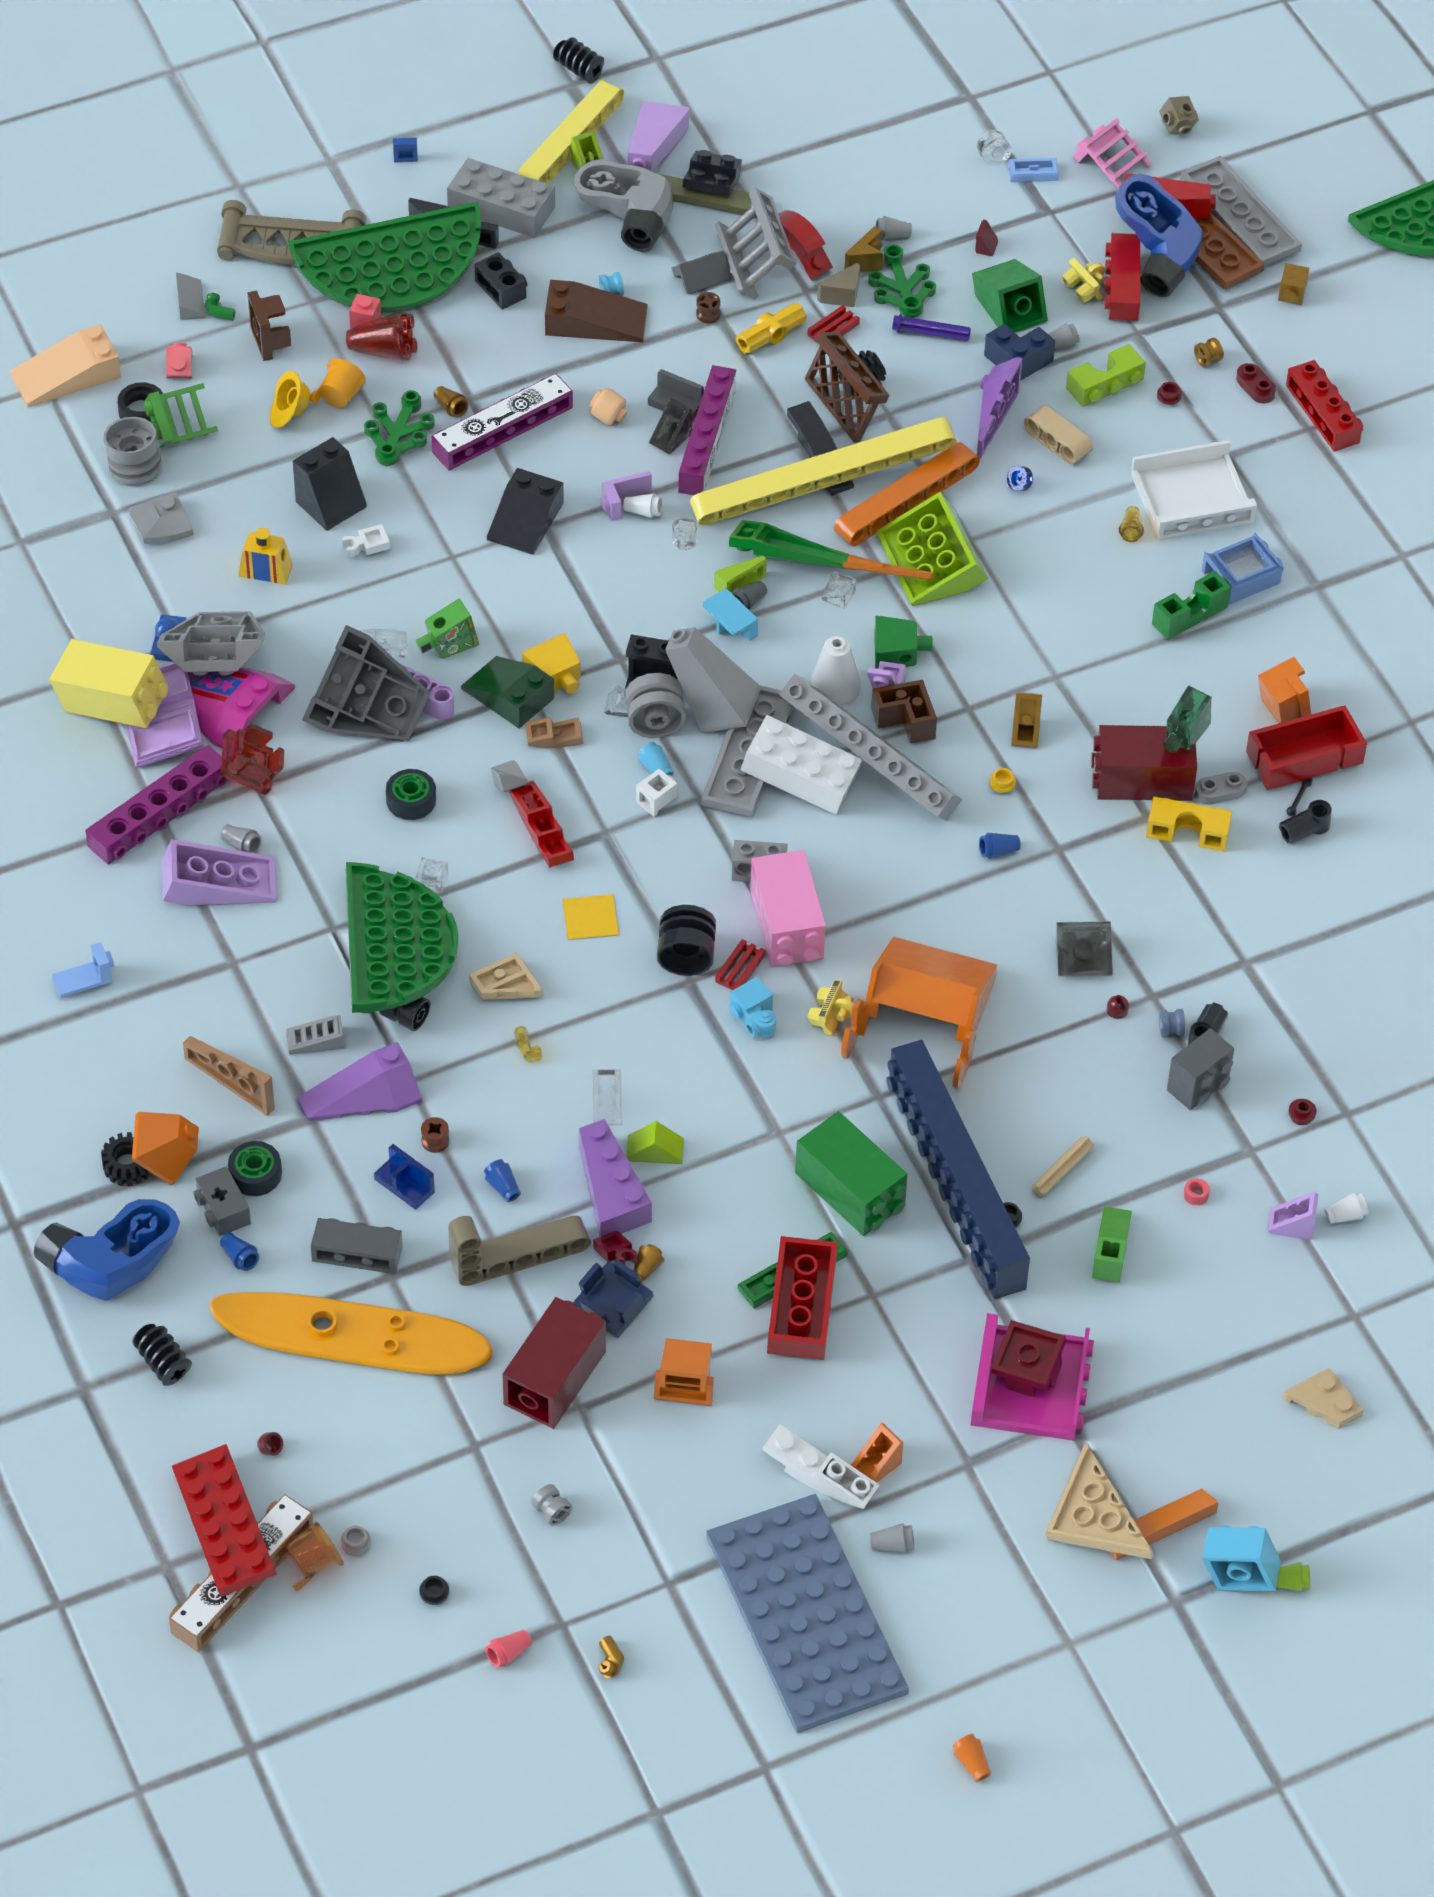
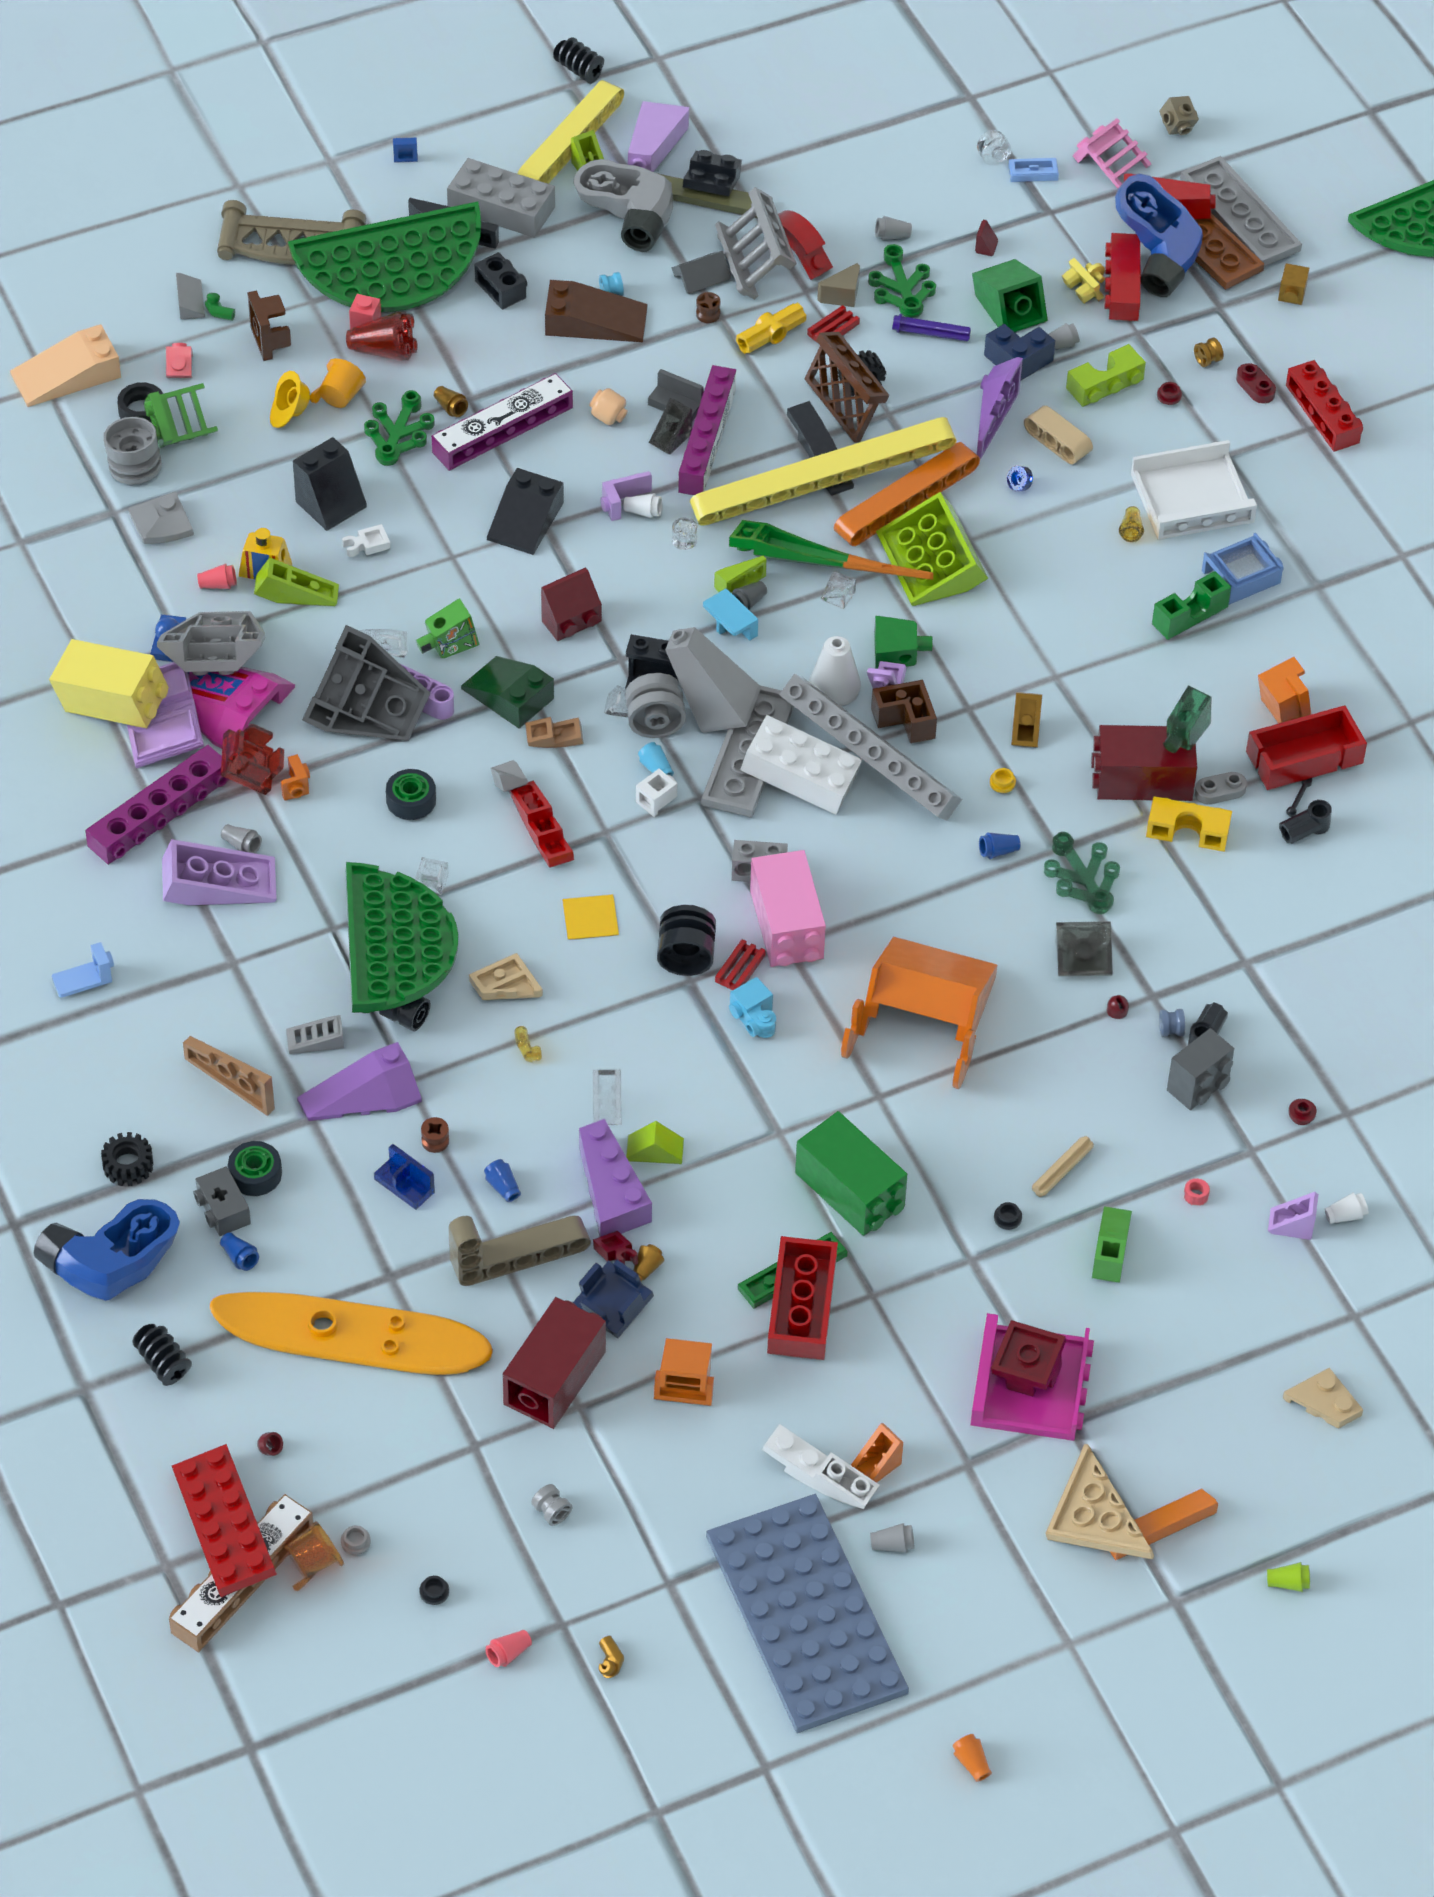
orange slope [132,1112,199,1185] -> none
dark grey brick [311,1218,403,1274] -> none
yellow torso [522,633,581,694] -> none
light yellow hips [808,980,854,1035] -> none
pearl gold slope [844,226,883,272] -> none
dark blue brick [886,1039,1030,1299] -> none
medium azure brick [1202,1526,1281,1591] -> none
none -> coral cone [197,564,237,589]
none -> lime slope [254,557,339,606]
none -> orange bracket [281,754,310,801]
none -> dark red slope [541,567,602,641]
none -> clear green plant [1043,832,1120,914]

